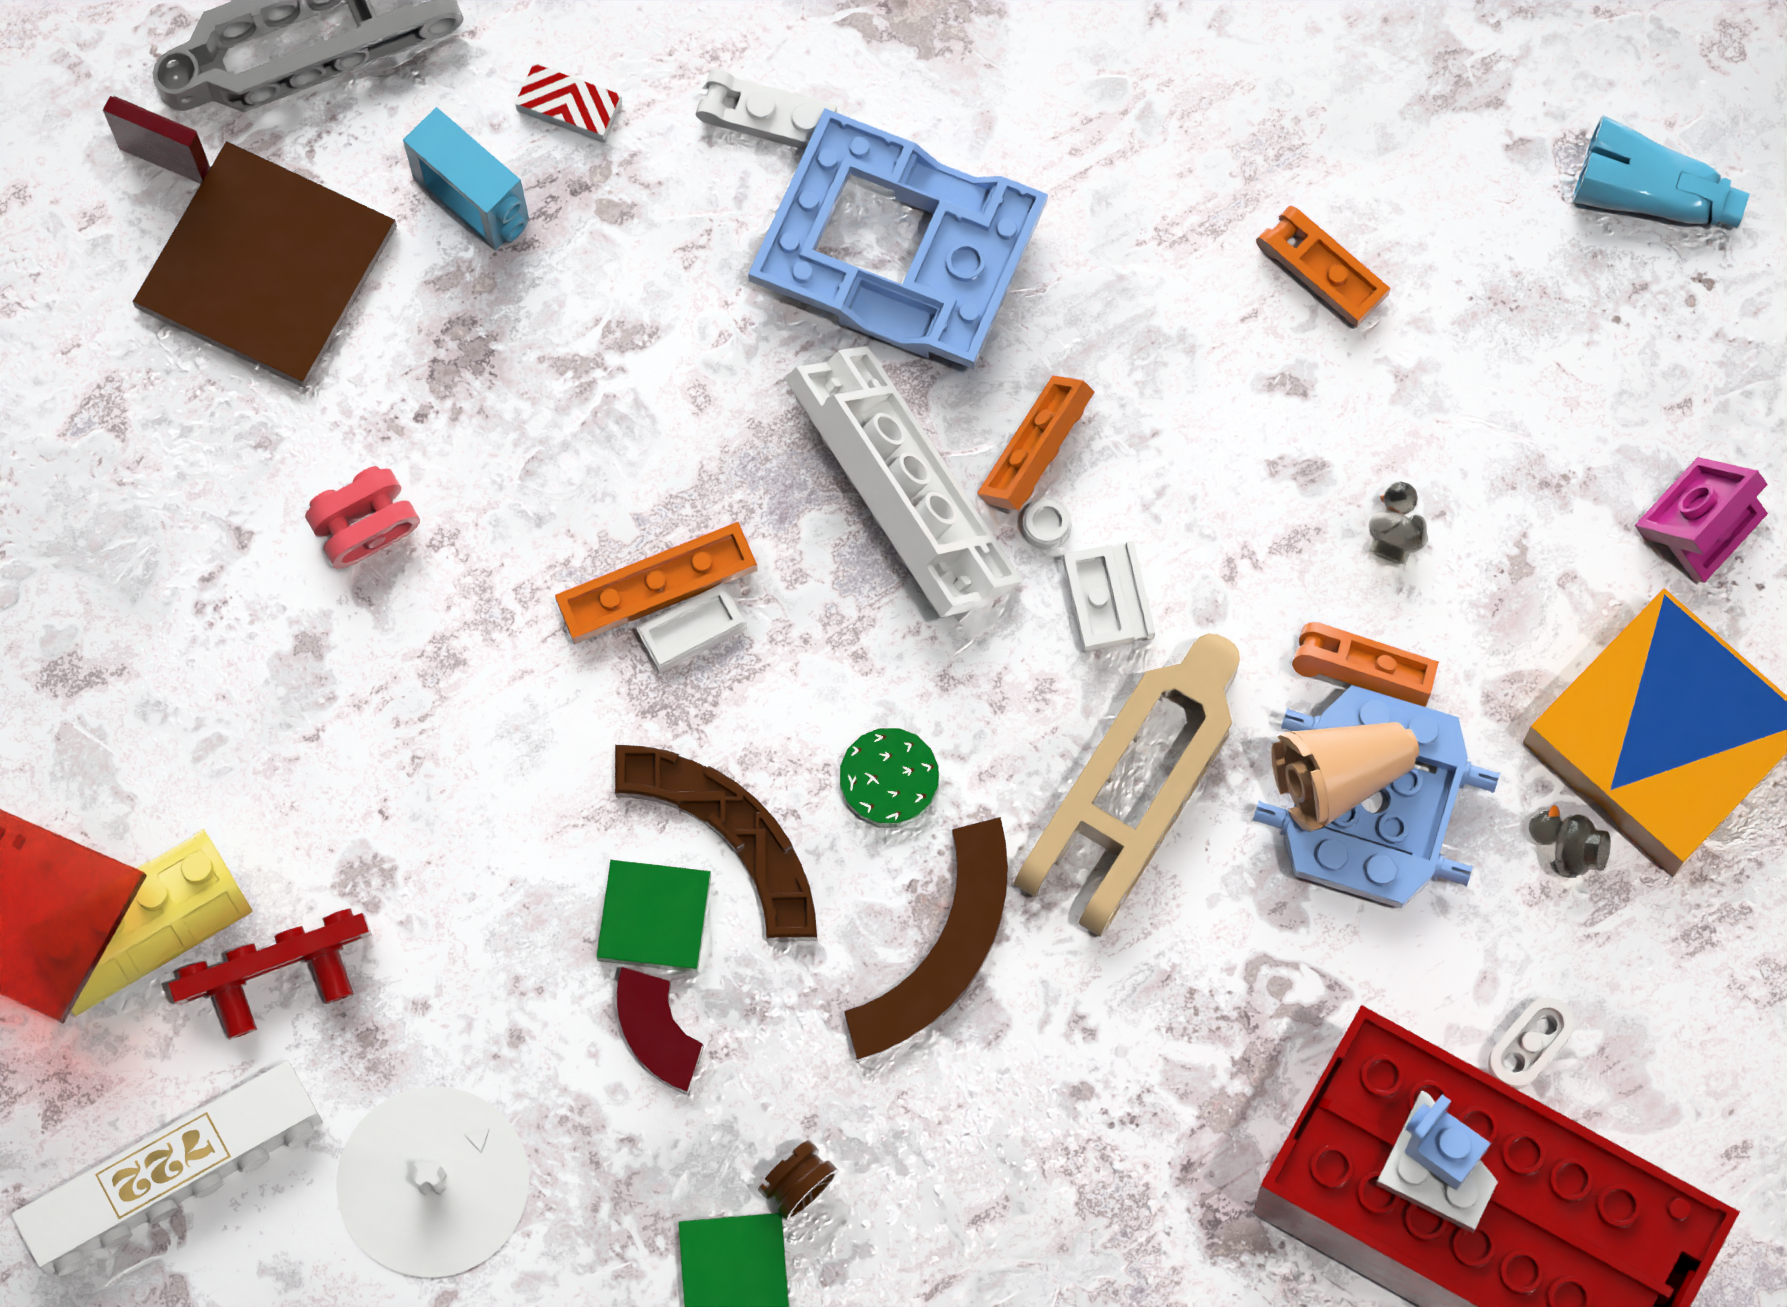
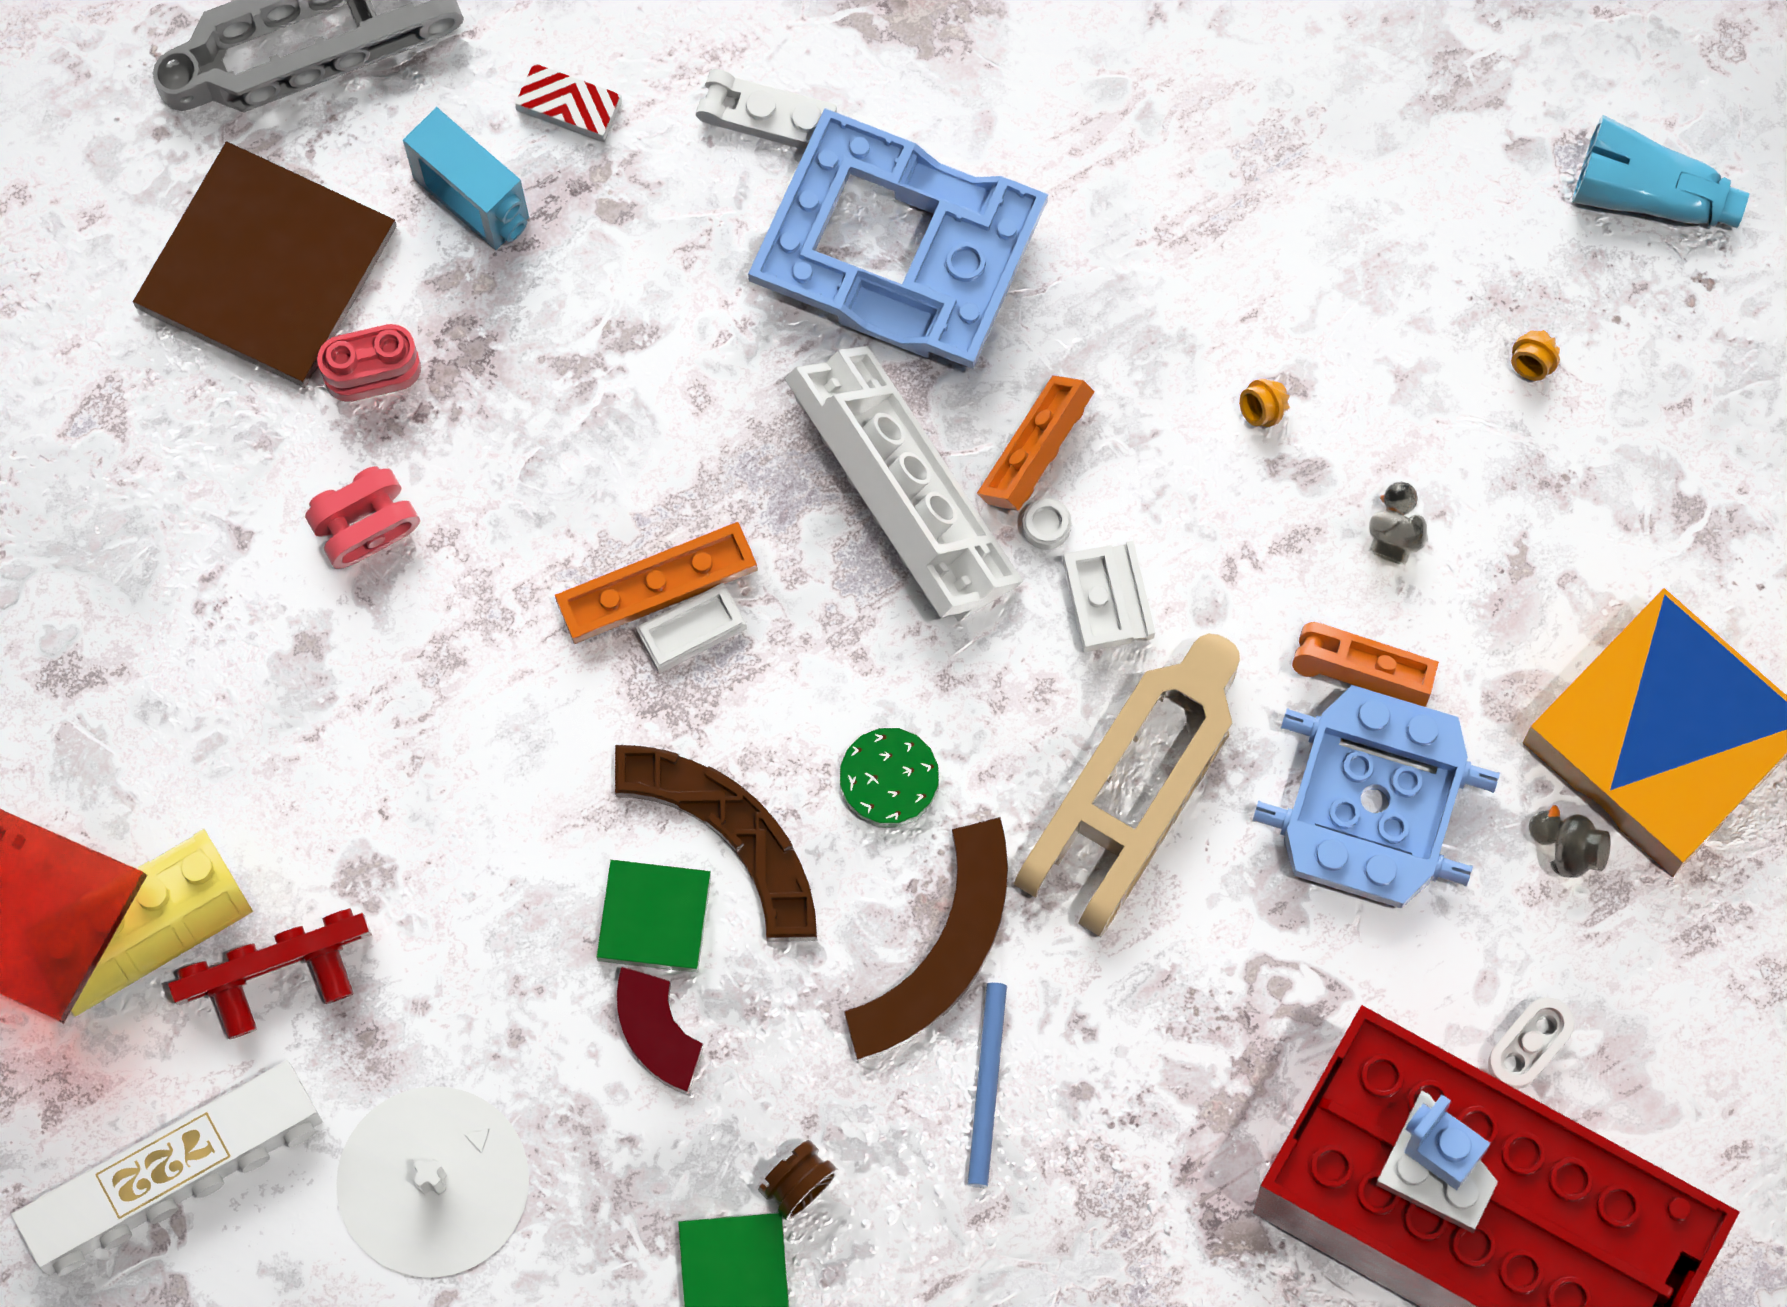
dark red tile [102,96,211,184] -> none
orange plate [1256,205,1391,328] -> none
light nougat cone [1271,722,1419,832] -> none
dark pink bracket [1634,457,1768,583] -> none
none -> coral brick [317,324,421,402]
none -> medium blue bar [967,982,1007,1188]
none -> light orange plate [1239,378,1290,427]
none -> light orange plate [1511,330,1560,381]

